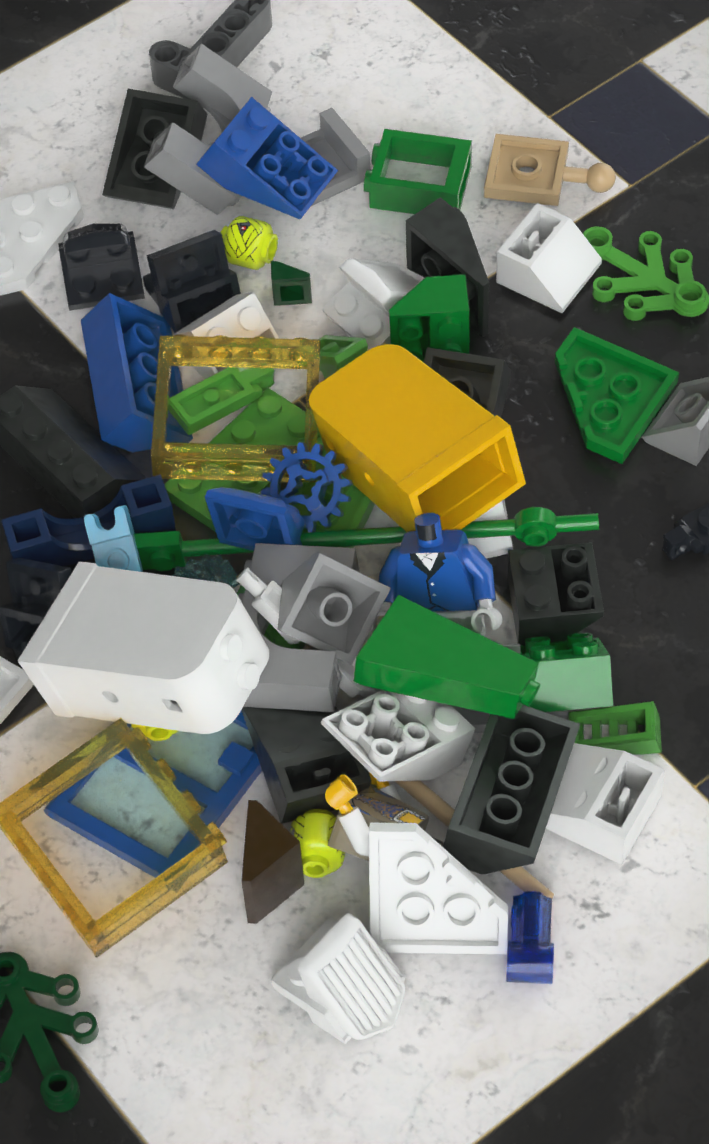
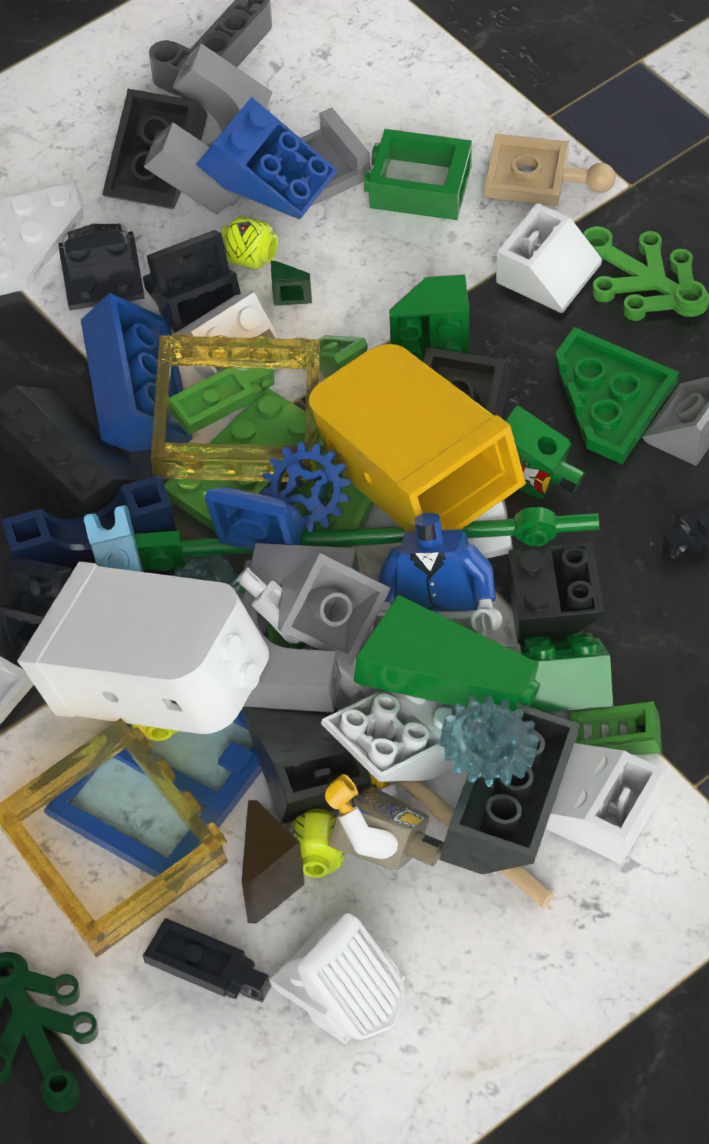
white piece [322,258,424,351] -> none
white plate [369,823,508,954] -> none
pearl dark grey slope [405,197,489,337] -> none
clear blue piece [506,891,554,984] -> none
none -> black hinge [143,918,271,1003]
none -> clear light blue gear [439,696,539,787]
none -> green torso [506,405,585,499]

